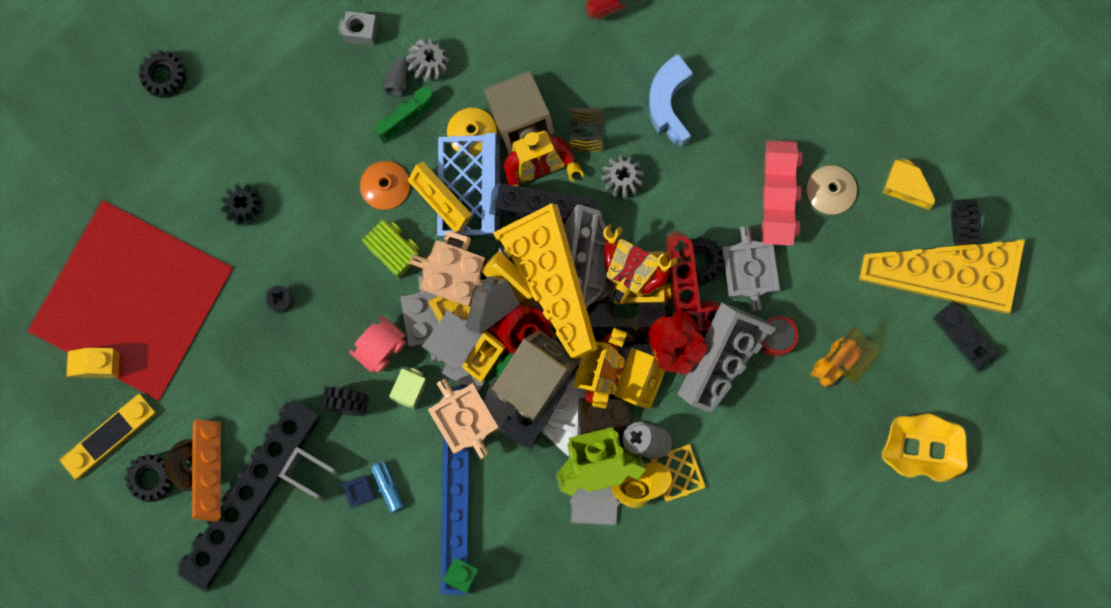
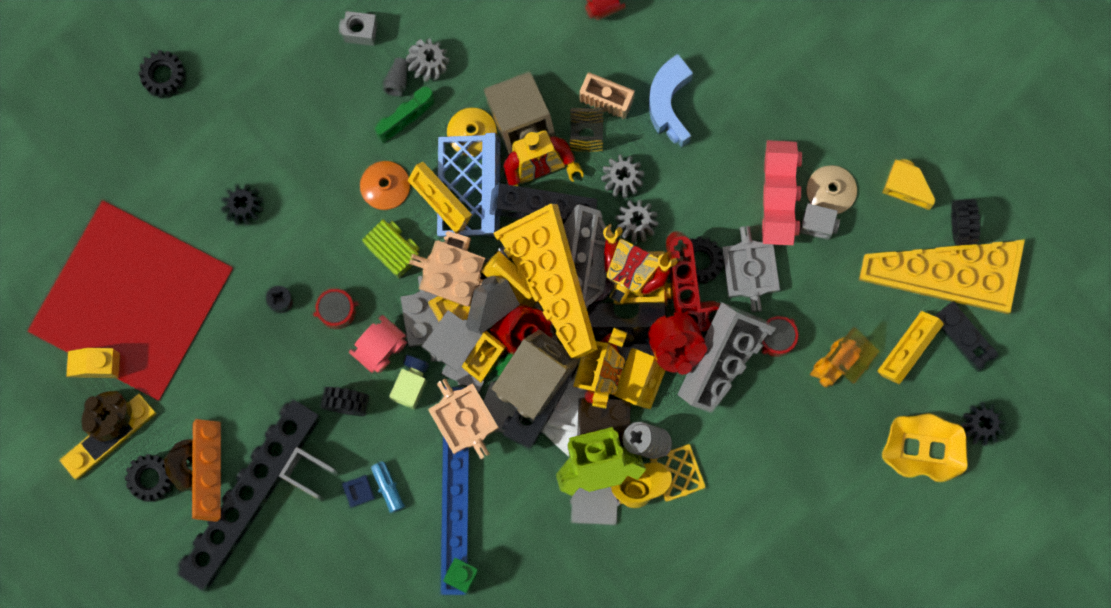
none -> dark brown plate [81,391,132,442]
none -> piece [313,289,359,330]
none -> dark blue tile [403,355,430,373]
none -> light nougat brick [580,72,635,120]
none -> light grey gear [615,200,658,243]
none -> light grey brick [800,204,840,240]
none -> yellow plate [877,311,944,385]
none -> black gear [961,402,1006,446]

